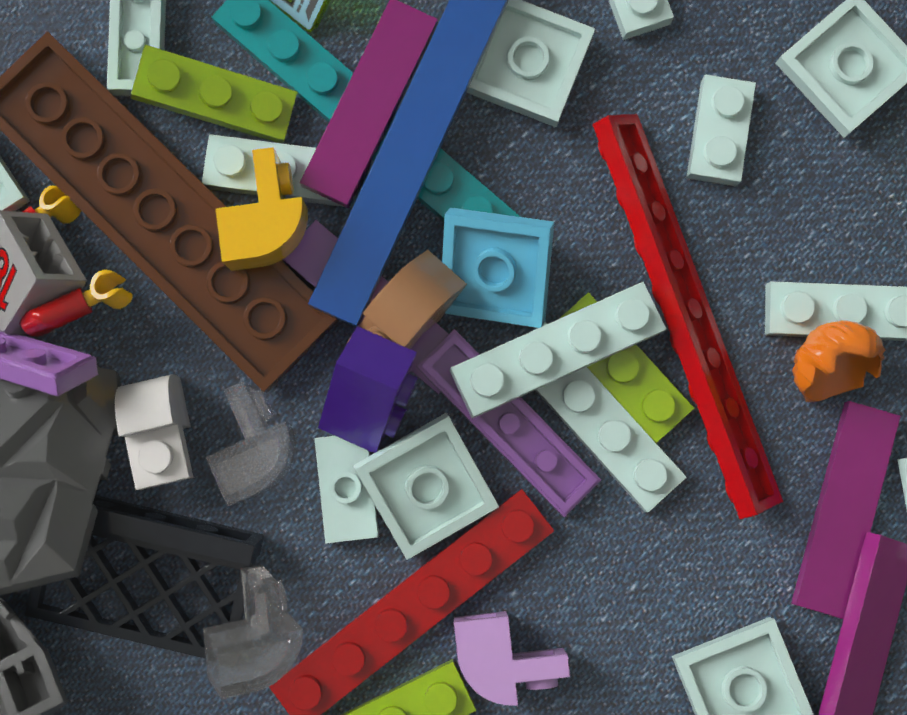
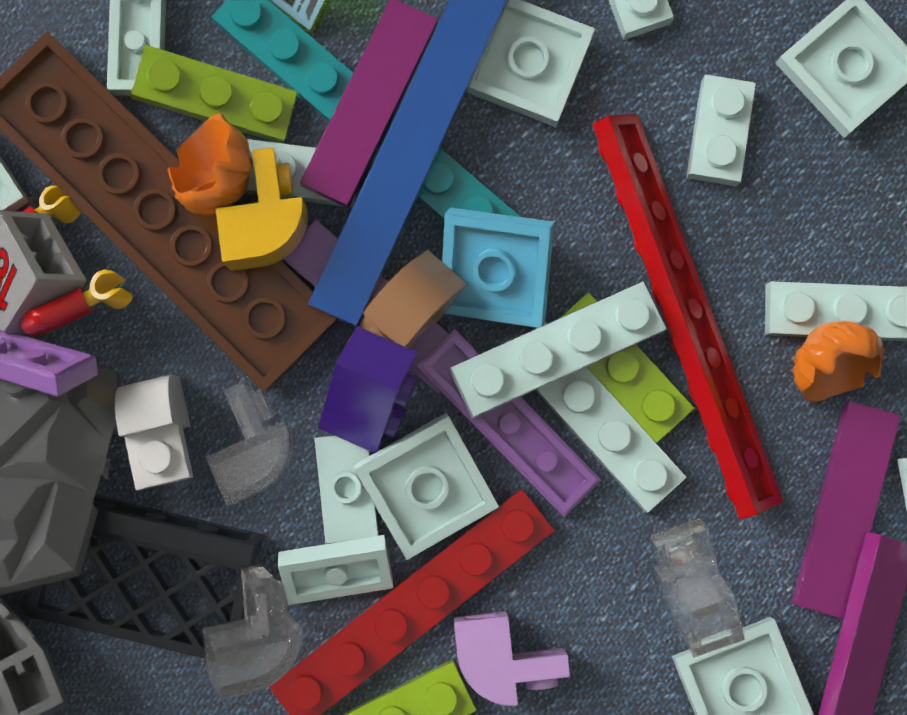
none -> orange hair [167,113,253,215]
none -> light aqua plate [278,535,394,605]
none -> clear brick [650,518,745,658]

